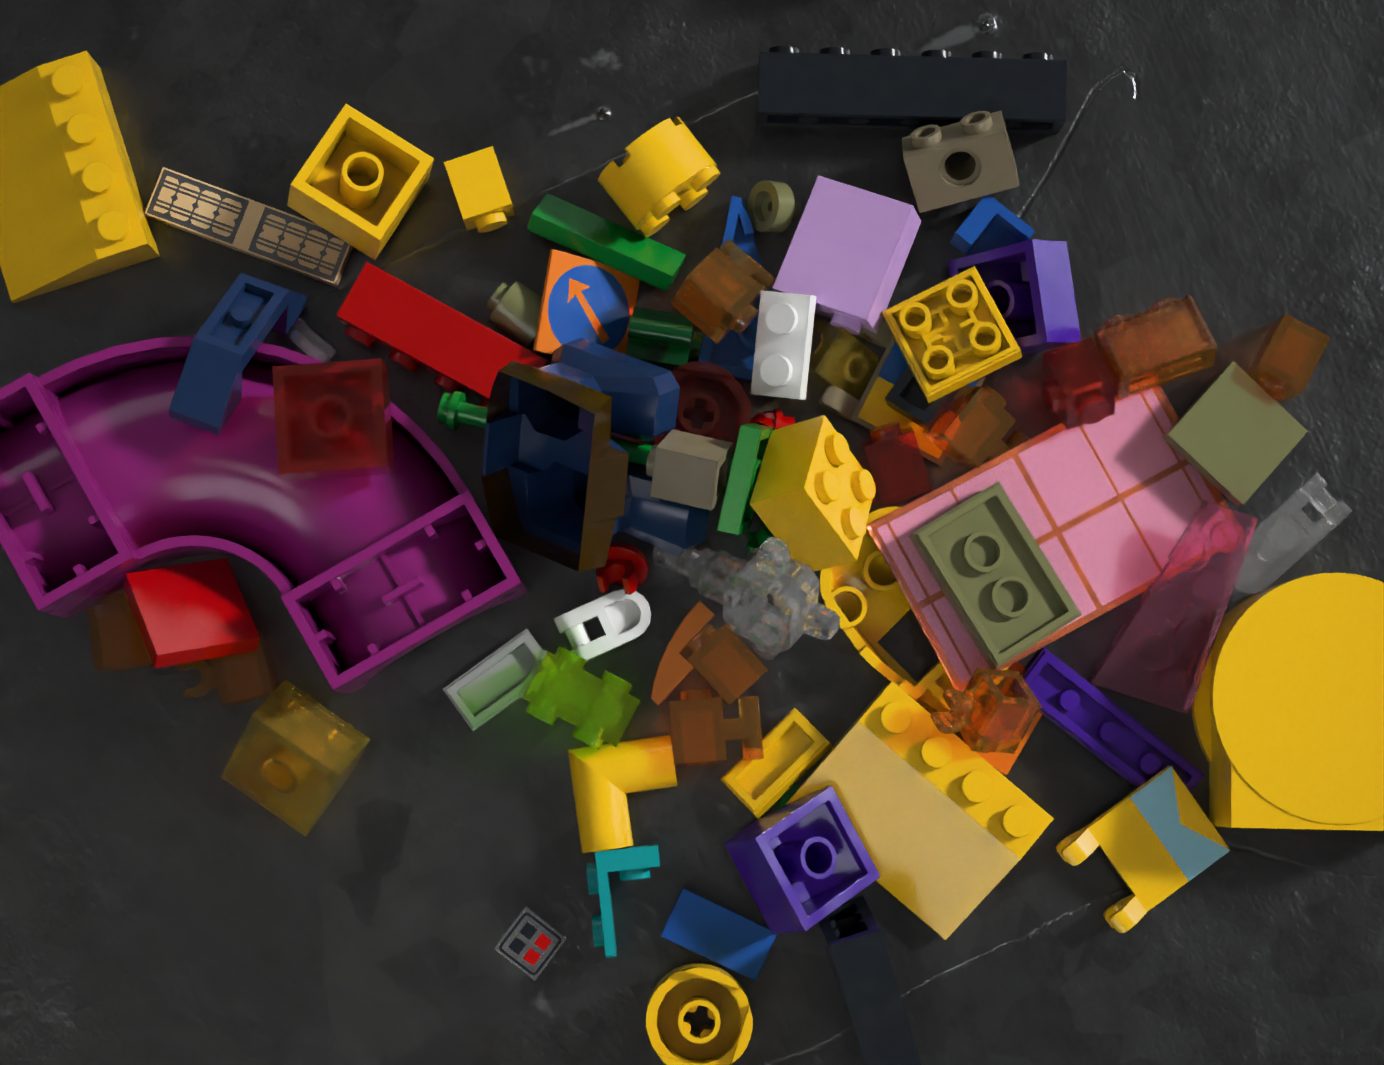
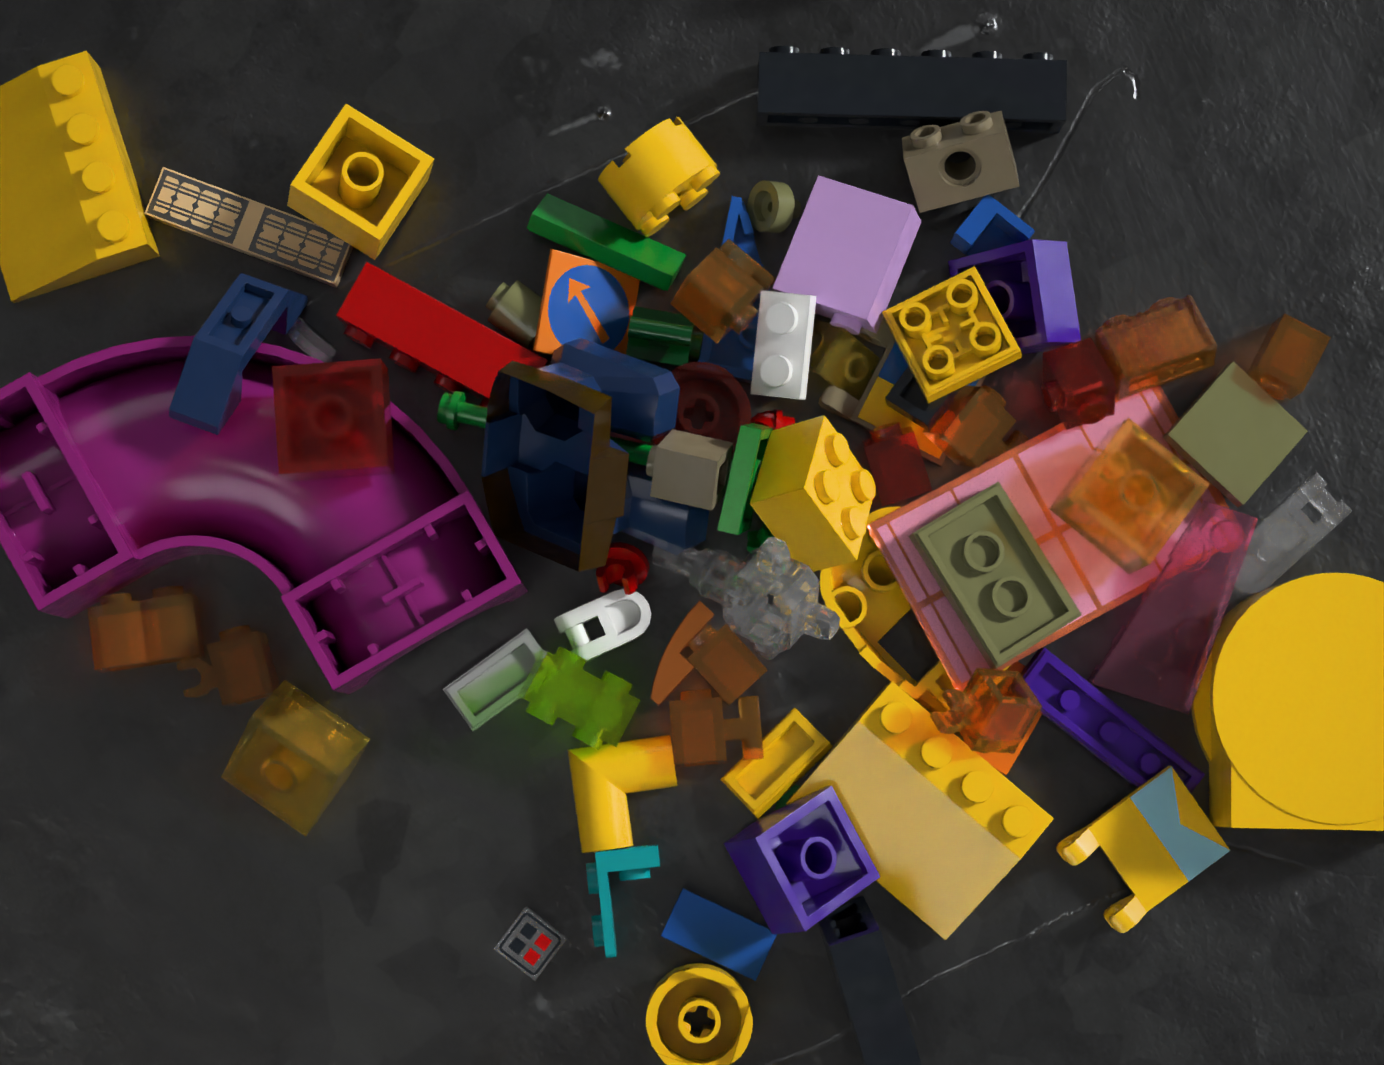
red tile [123,558,260,669] -> none
yellow brick [444,146,515,233] -> none
none -> clear yellow brick [1049,417,1210,574]

